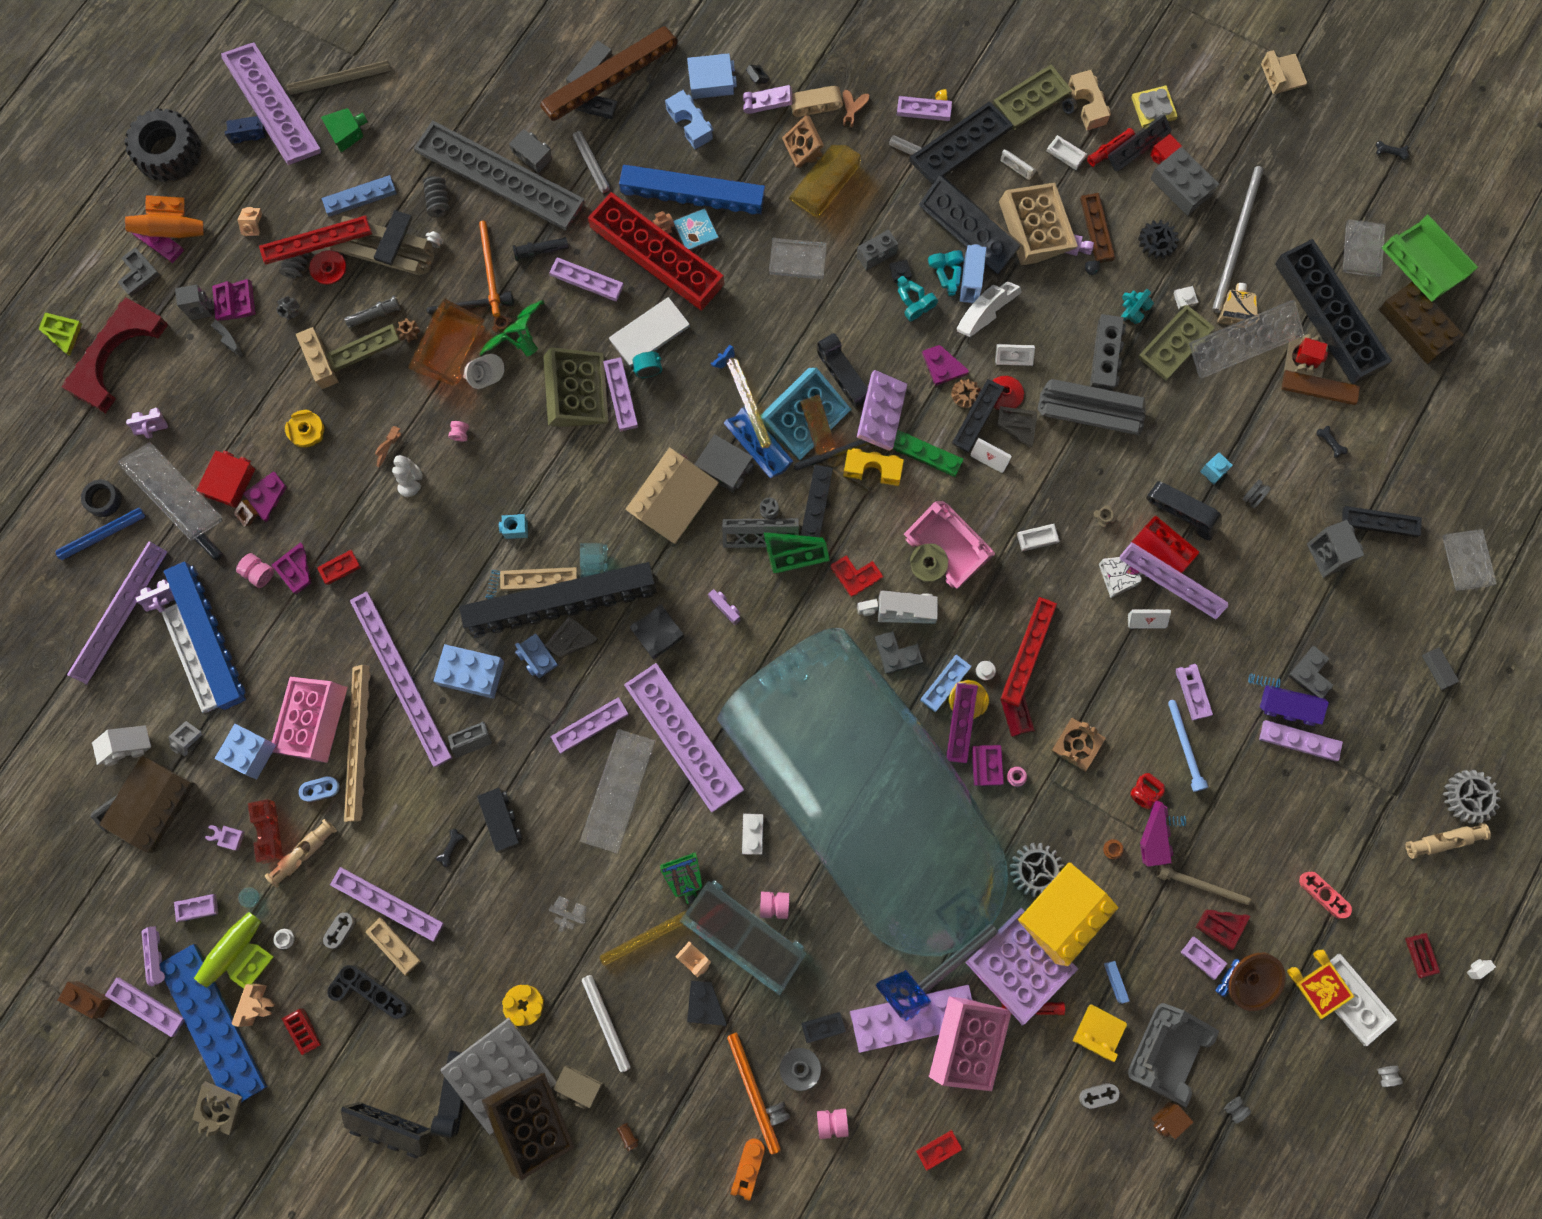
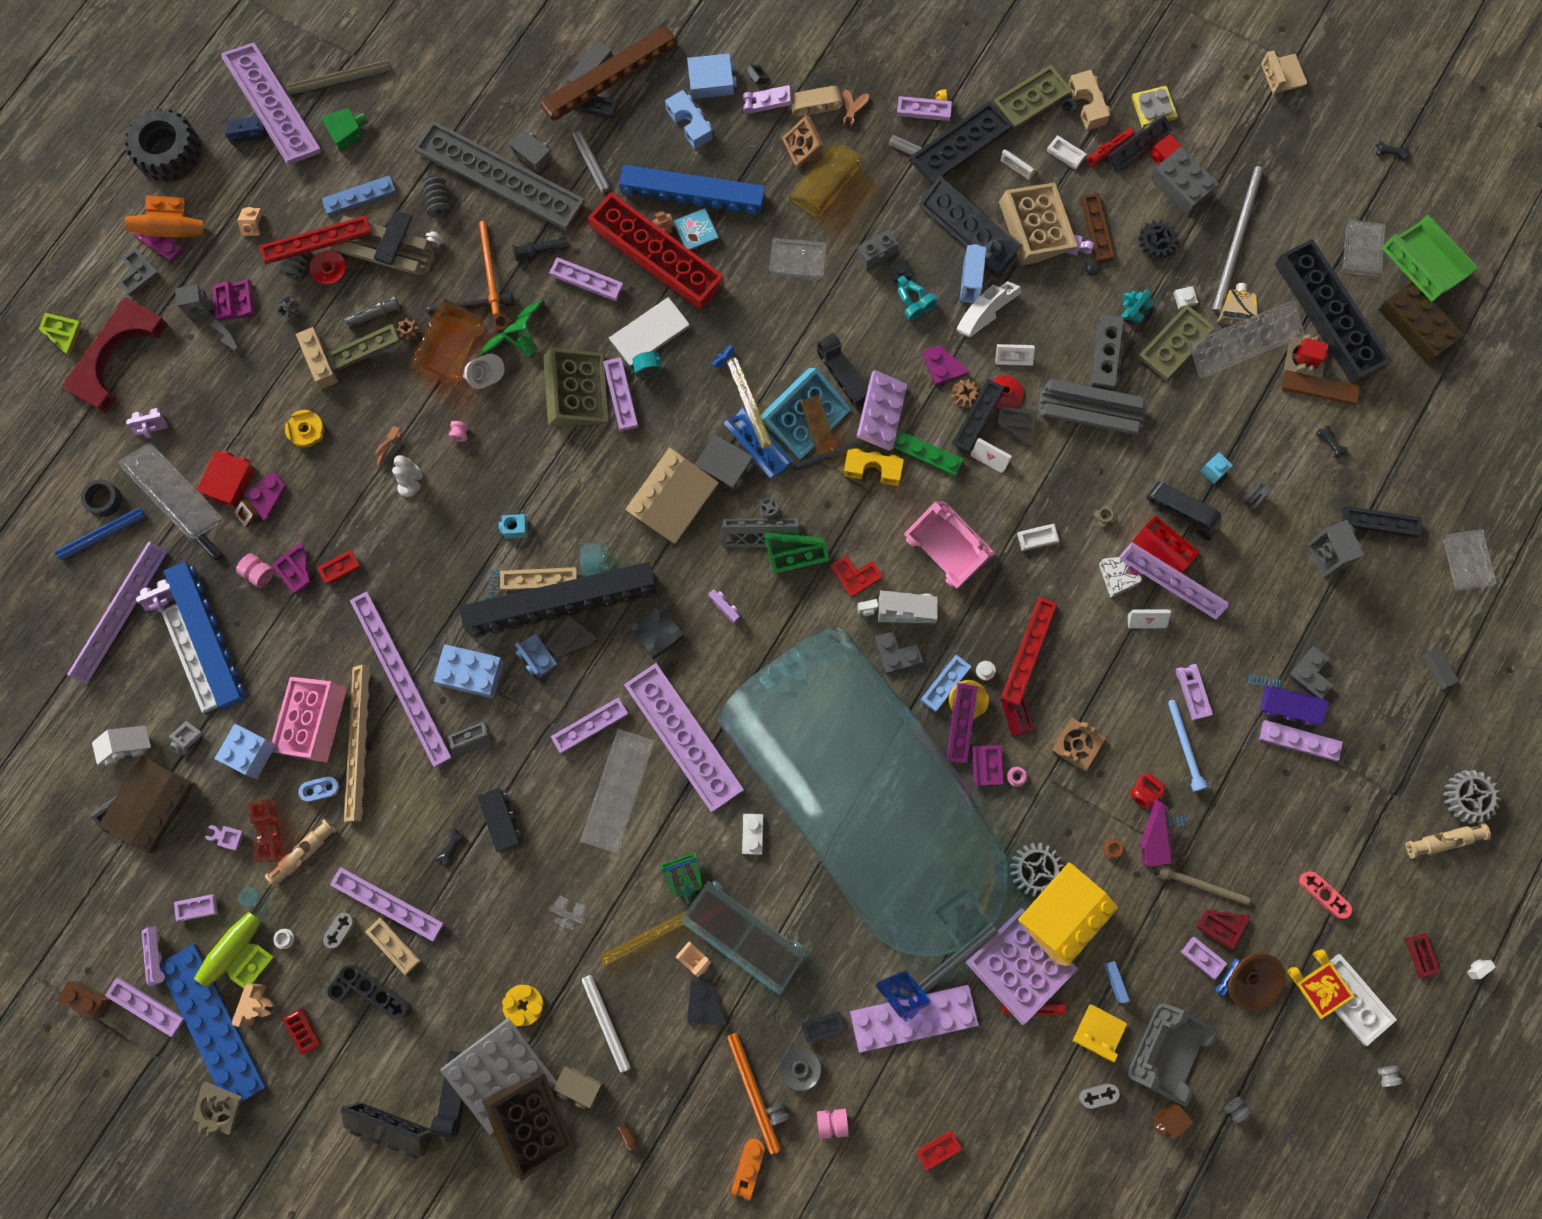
bright pink wheel [760,892,789,919] -> none
black plate [800,465,833,537] -> none
olive plate [910,543,949,581] -> none
teal piece [928,250,964,296] -> none
bright pink slope [929,996,1011,1091] -> none

